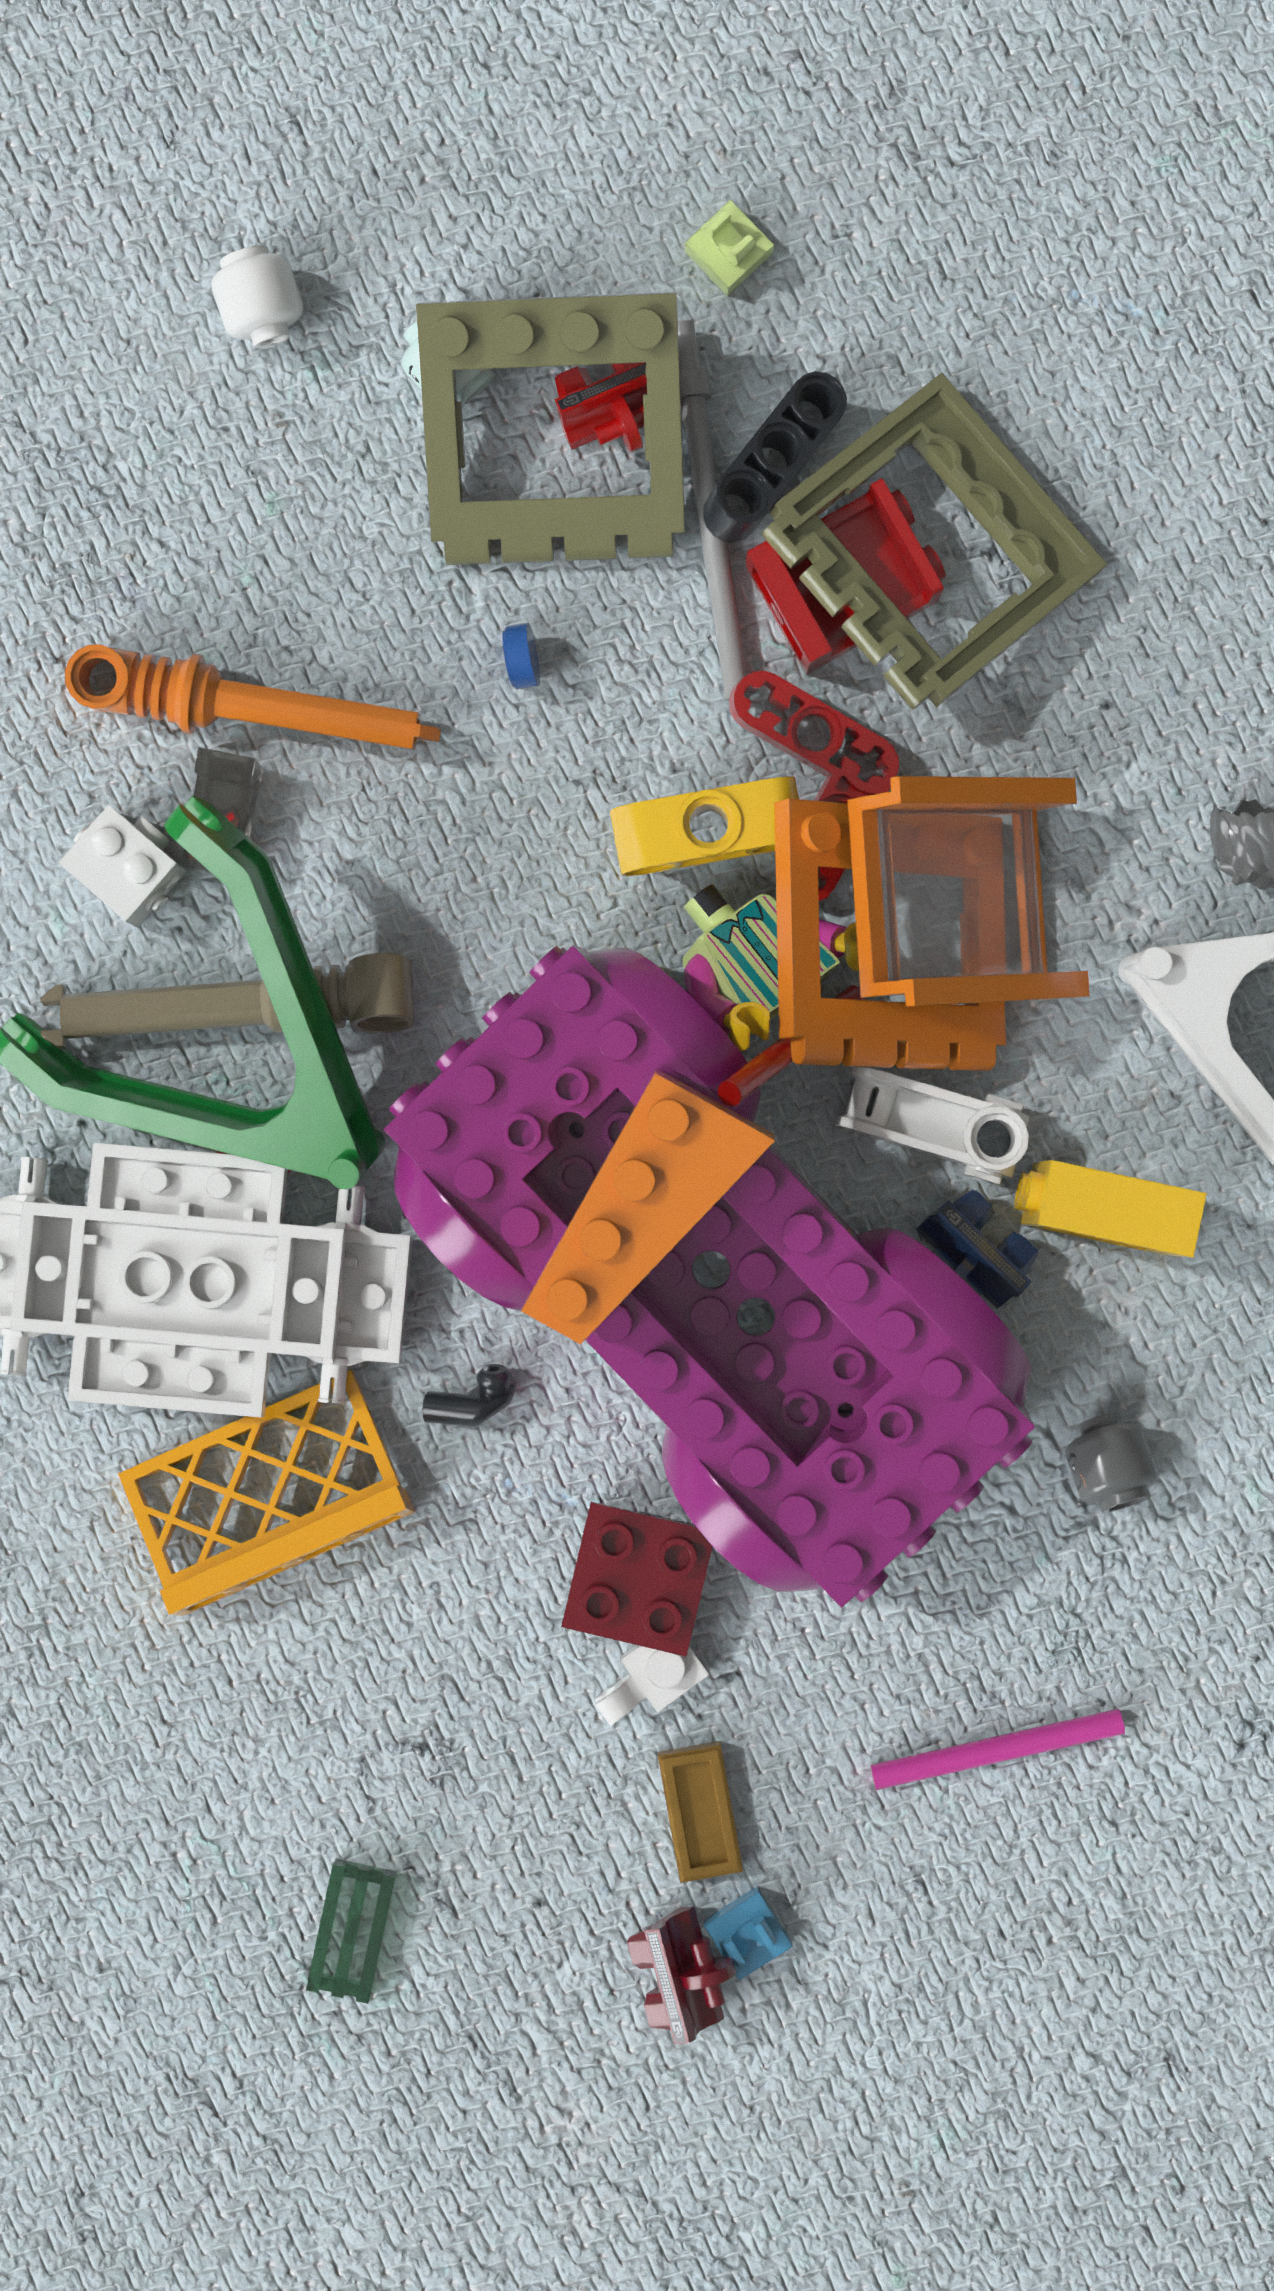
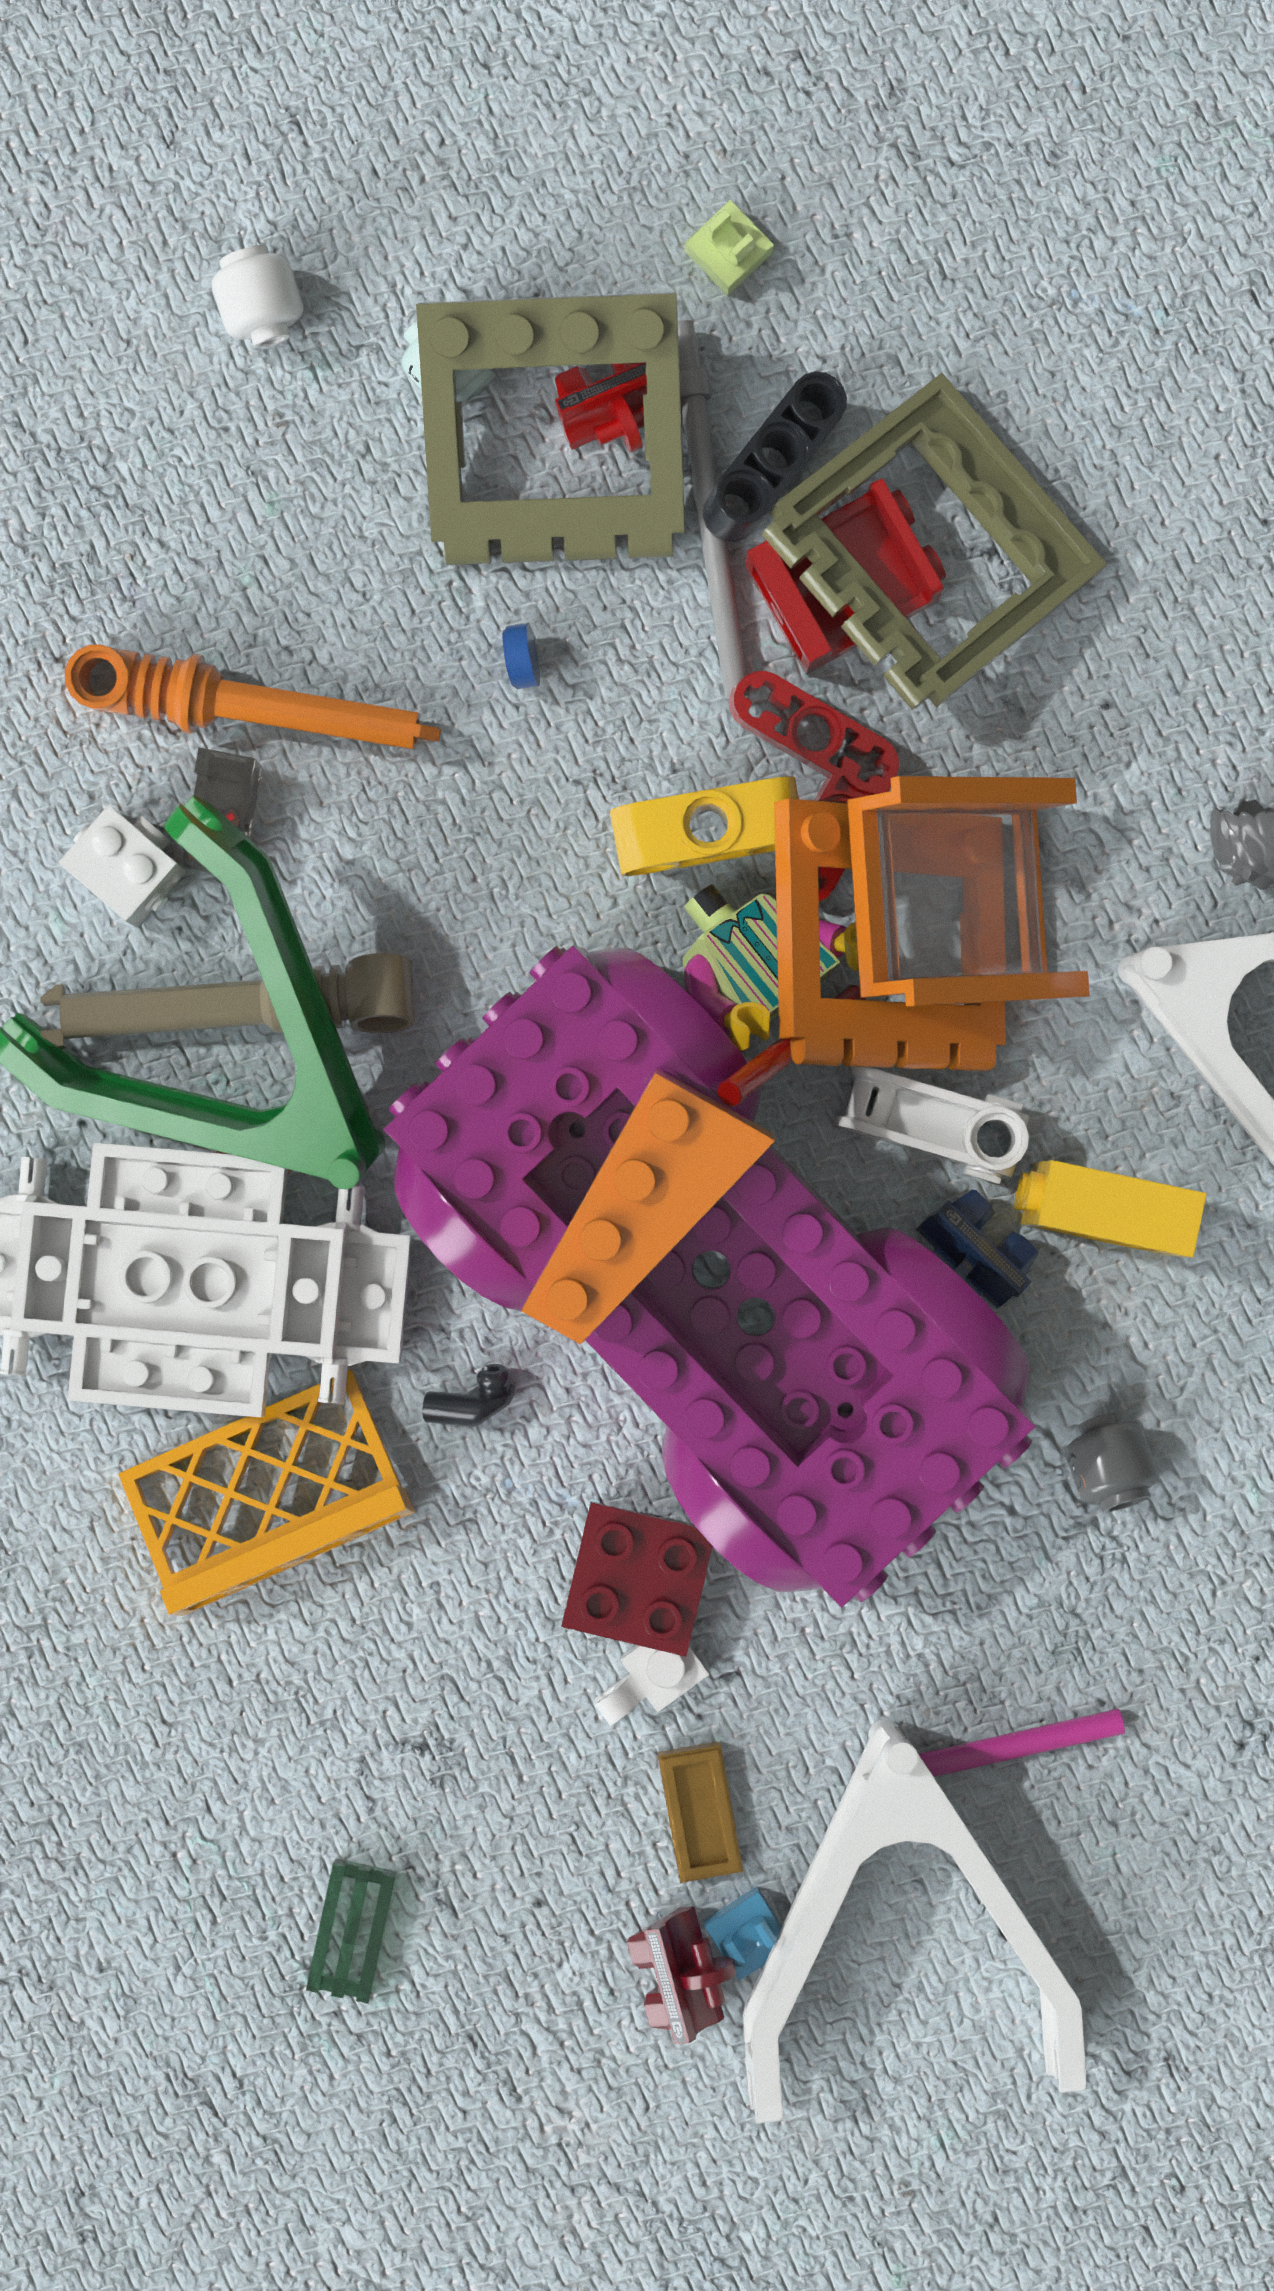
none -> white piece [743,1719,1086,2124]

